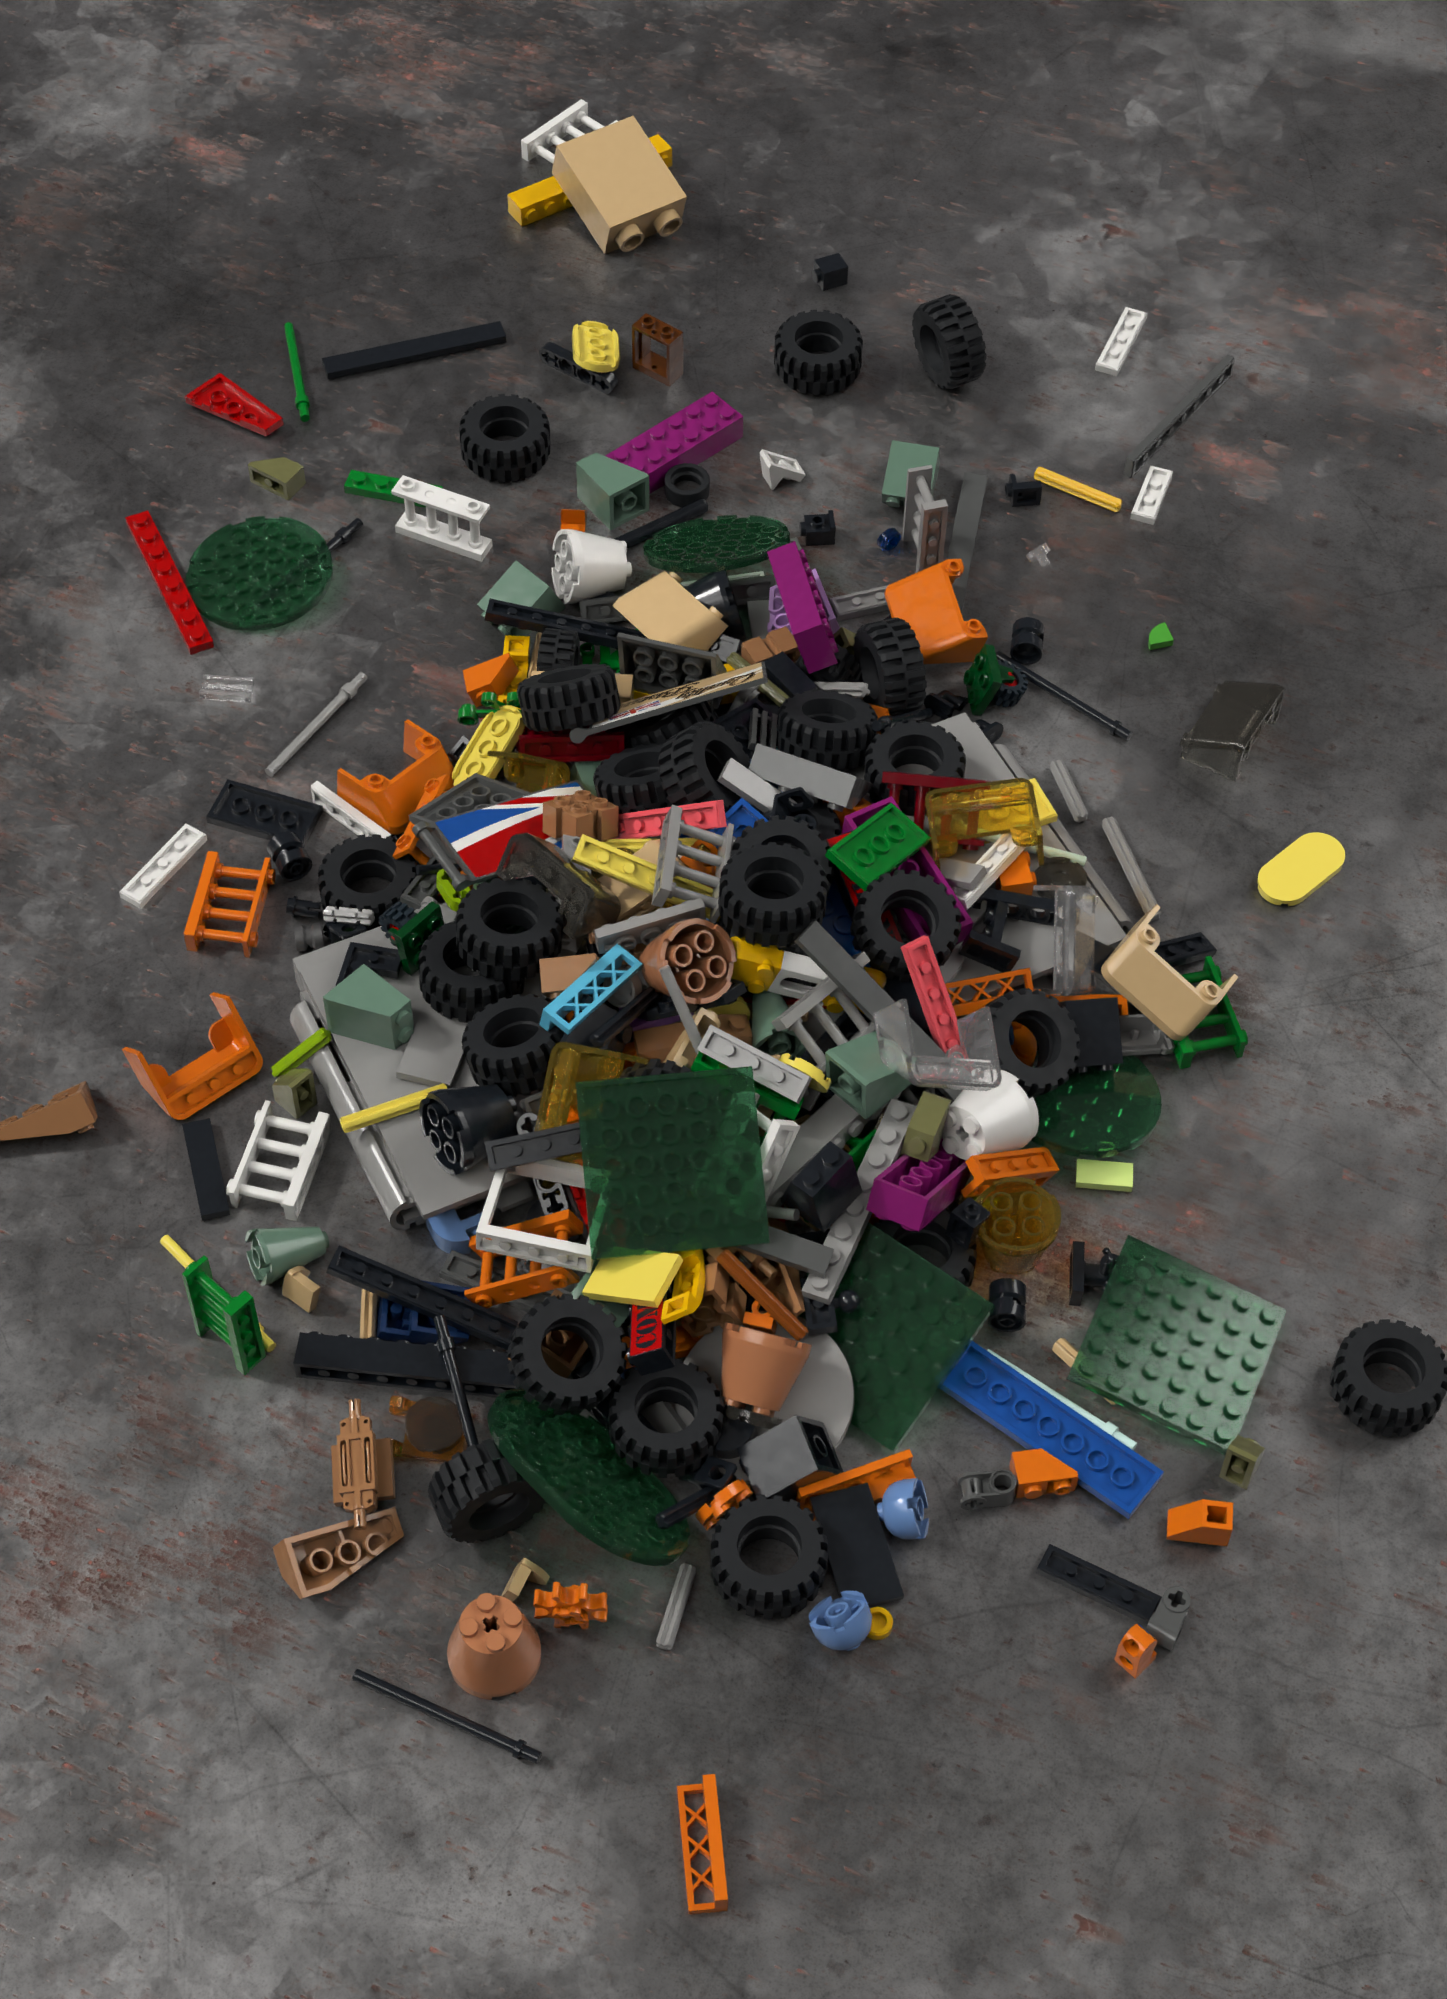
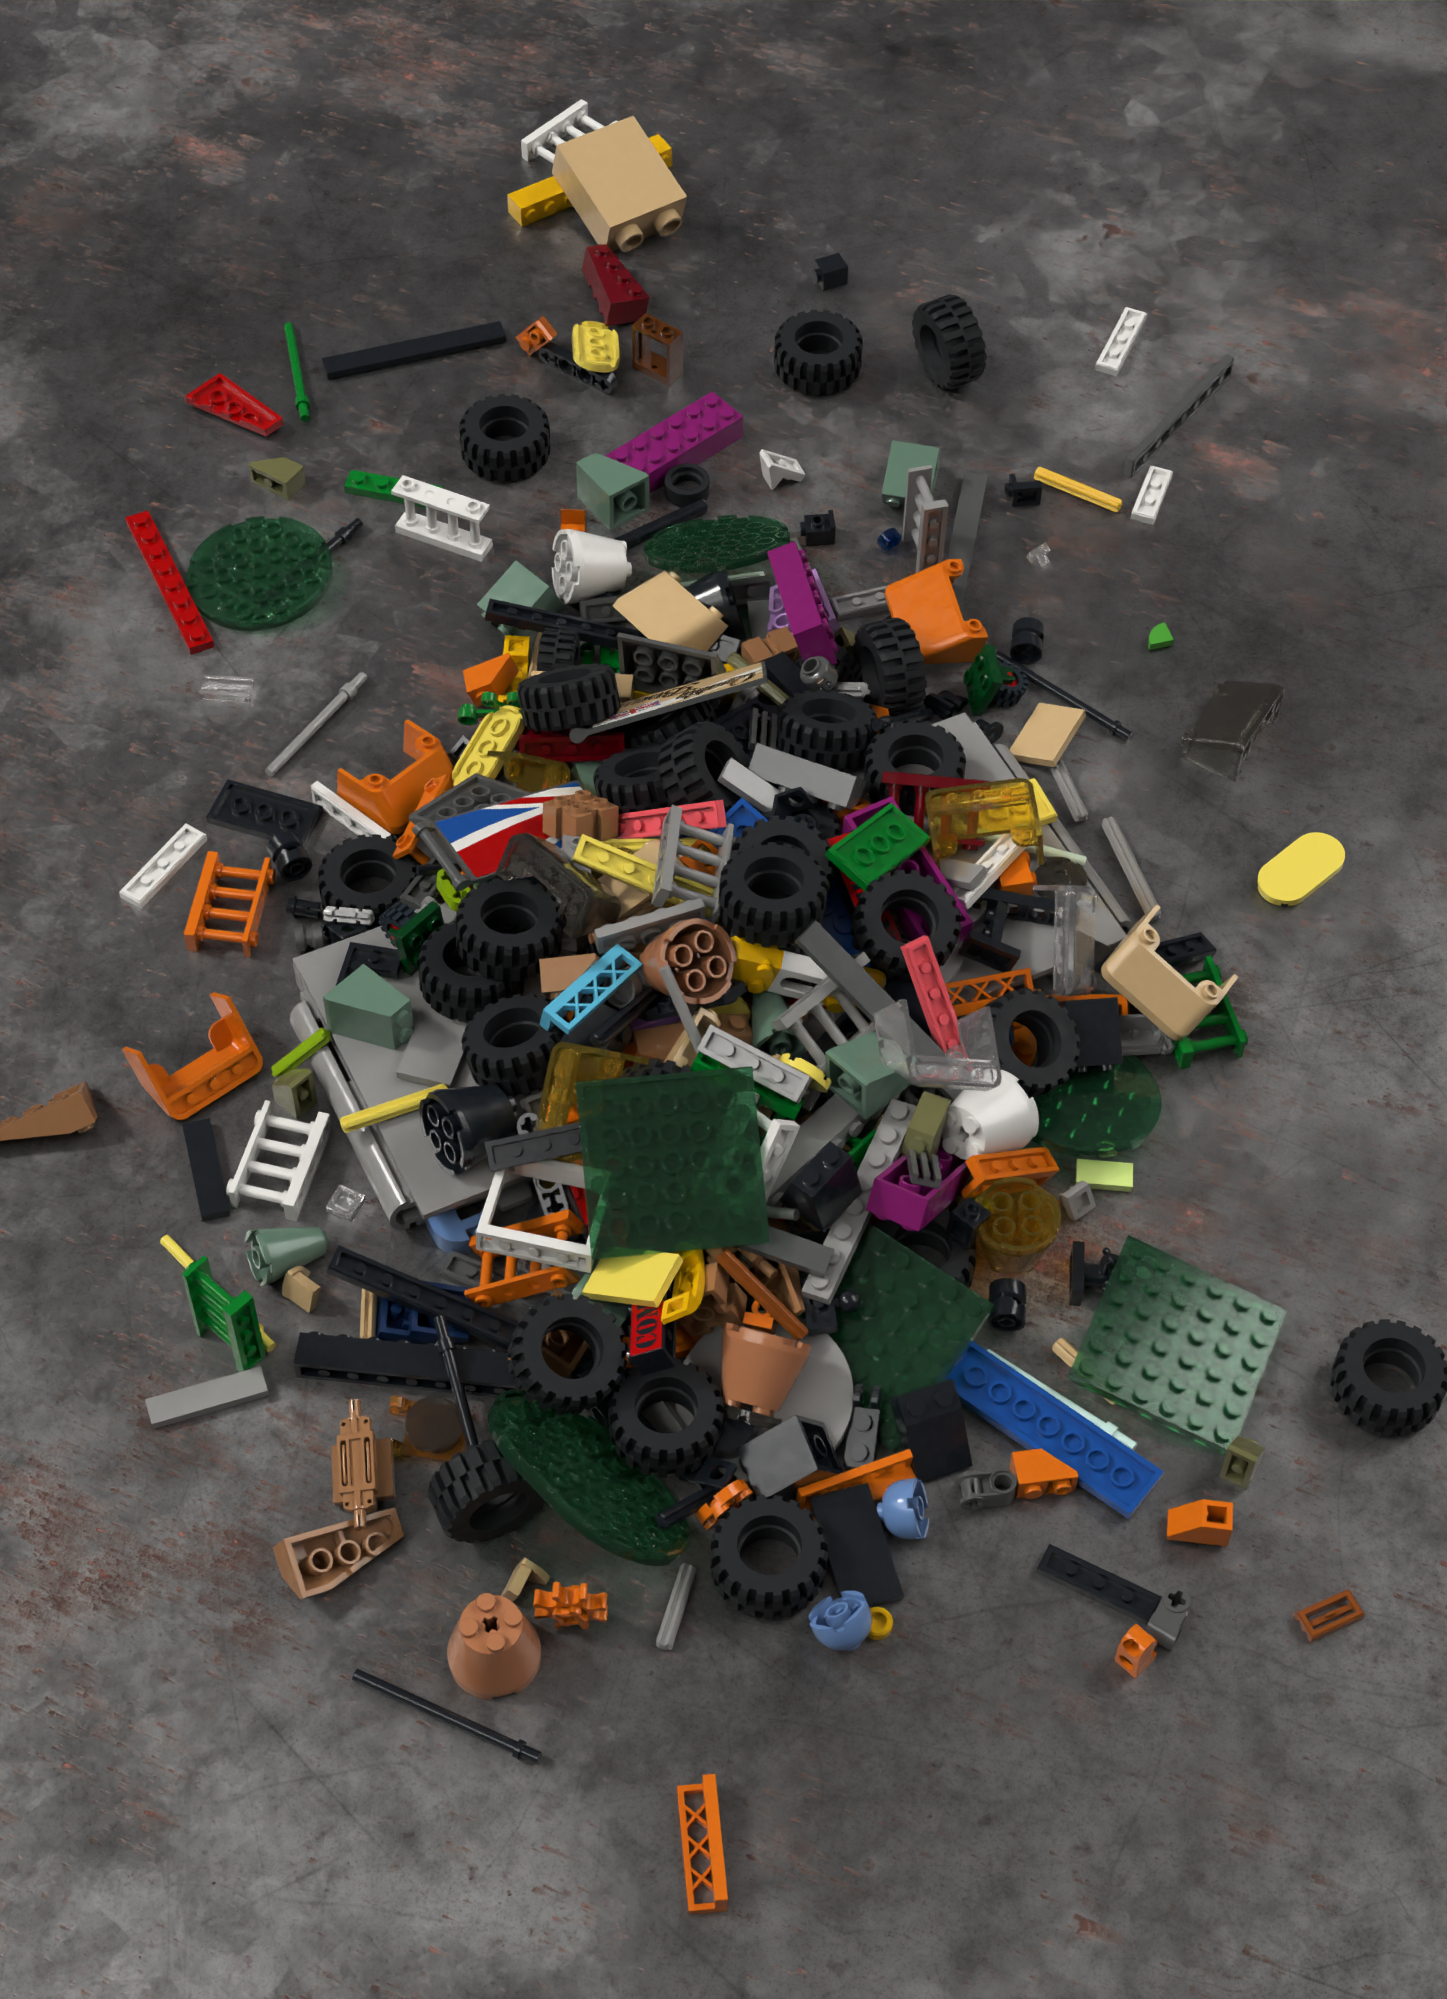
none -> light grey tile [145,1366,269,1429]
none -> clear plate [326,1184,365,1222]
none -> orange slope [515,315,557,356]
none -> dark red wedge [582,244,650,326]
none -> dark grey head [800,656,838,692]
none -> black hinge [843,1384,882,1468]
none -> black slope [889,1379,973,1482]
none -> dark grey tile [907,1149,942,1189]
none -> tan tile [1010,703,1086,767]
none -> light grey tile [1058,1180,1096,1221]
none -> dark orange tile [1294,1589,1365,1643]

